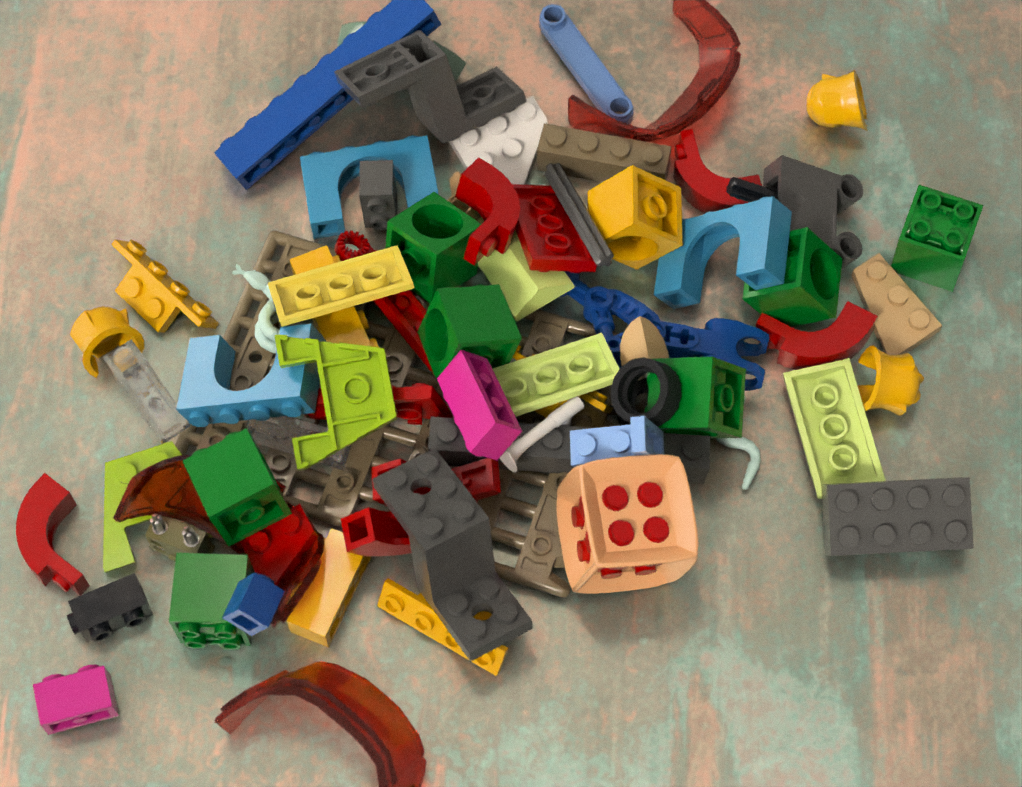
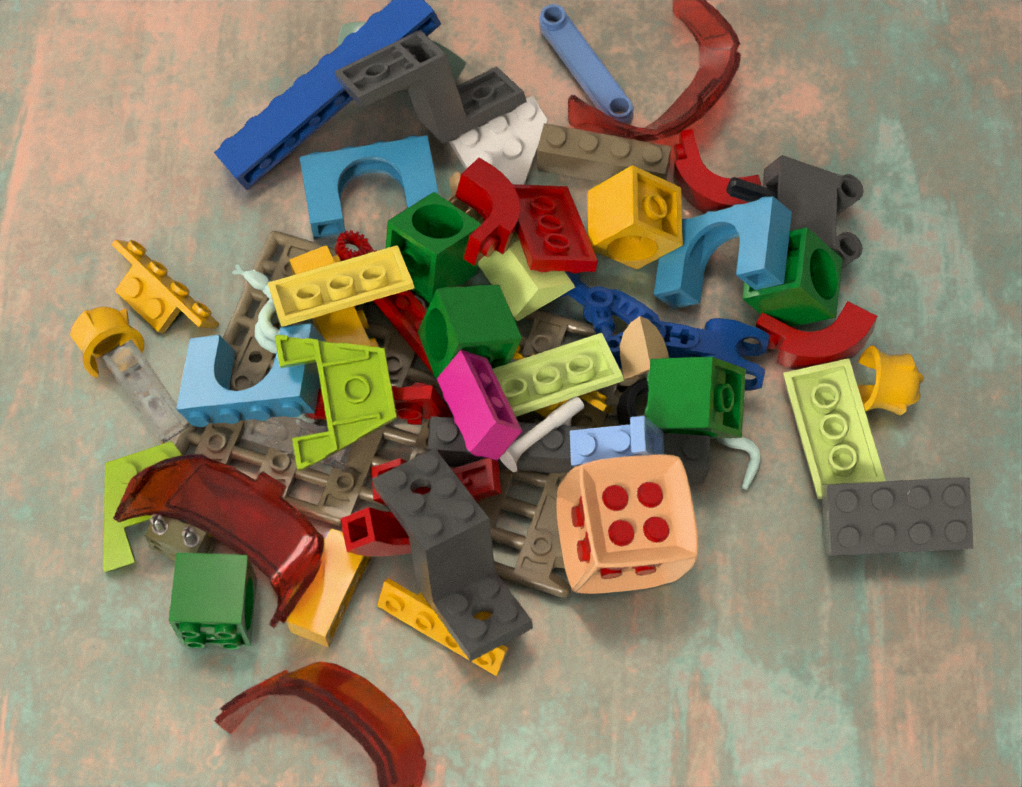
red arch [16,473,90,596] -> none
dark pink brick [33,664,119,735] -> none
black brick [67,573,153,643] -> none
green brick [183,428,292,546] -> none
blue brick [222,573,285,636] -> none
red wing [240,504,318,586] -> none
dark grey brick [359,160,397,230] -> none
dark grey axle [544,163,614,267] -> none
black tyre [611,357,682,426] -> none
yellow helmet [807,70,867,131] -> none
tan wing [851,253,942,355] -> none
green brick [891,185,984,292] -> none

